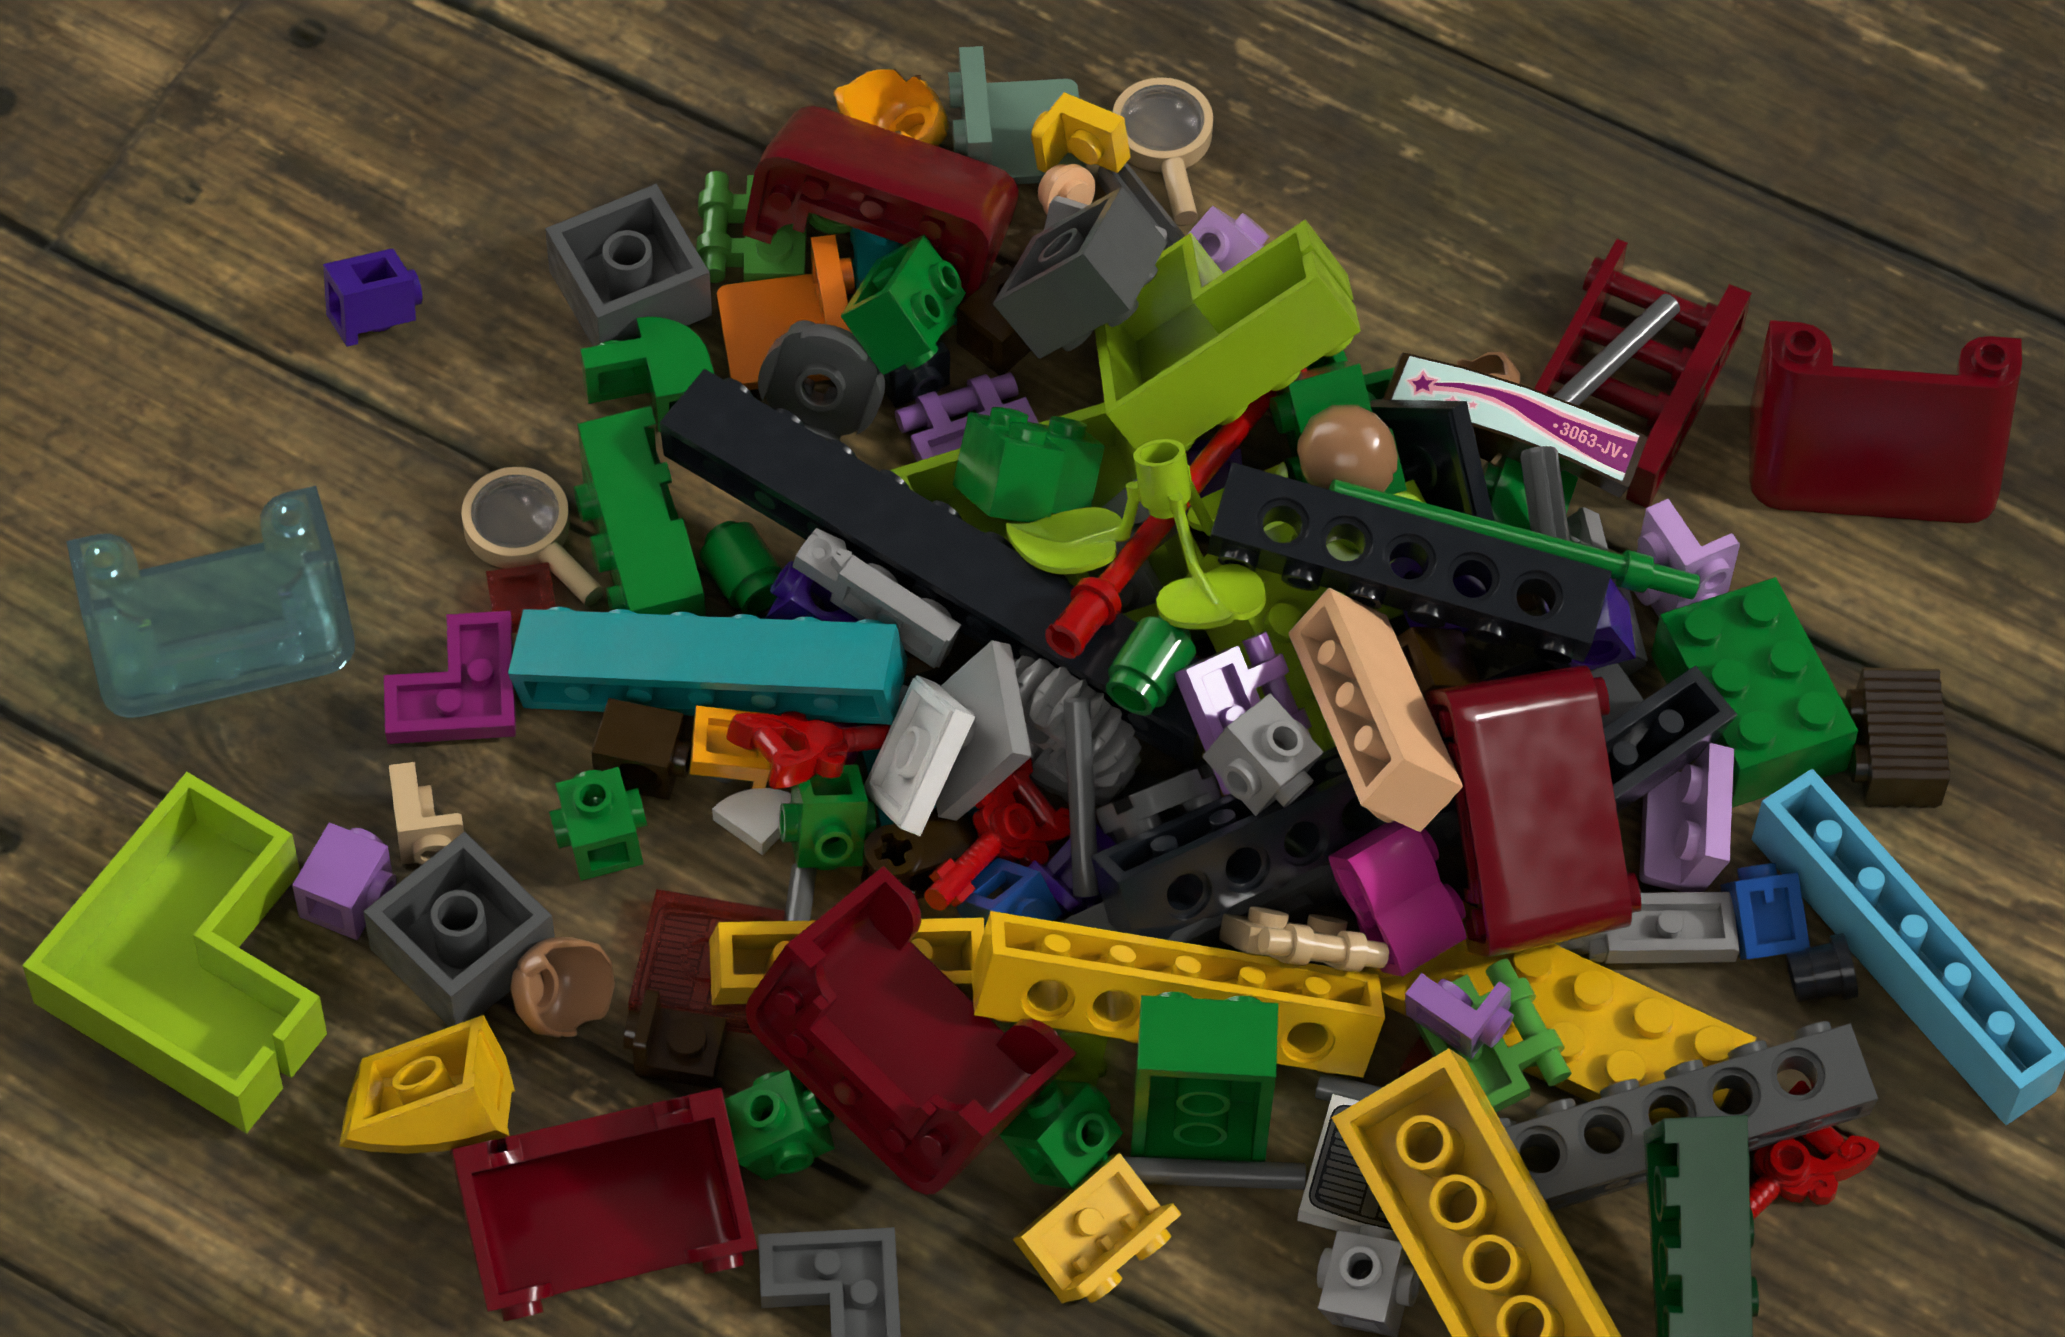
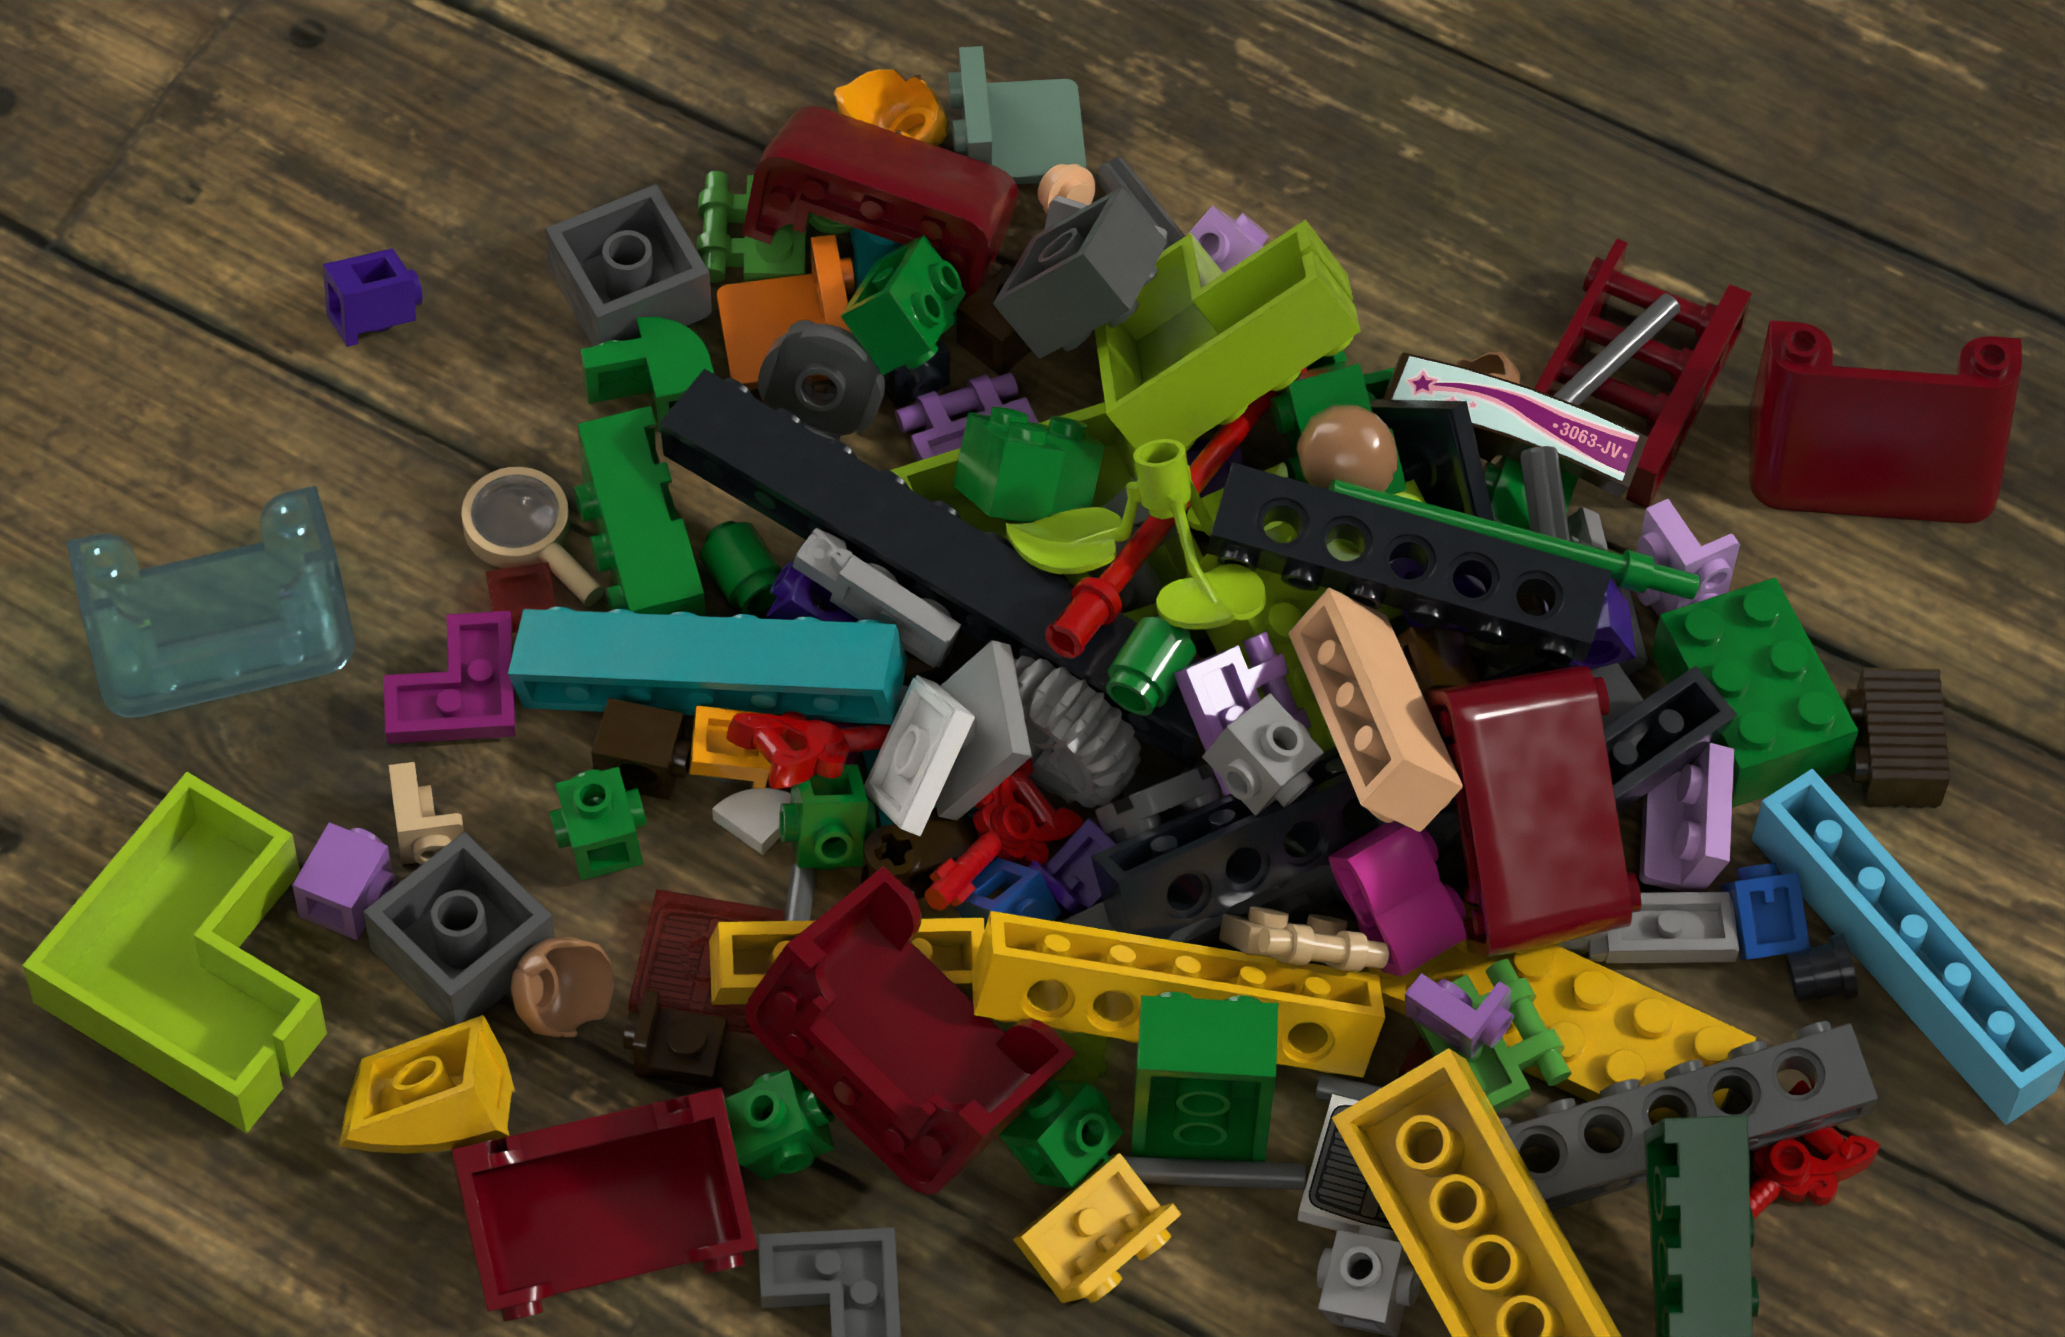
yellow bracket [1031,92,1131,173] -> none
dark grey bar [1064,698,1099,897] -> none
piece [1113,78,1213,226] -> none

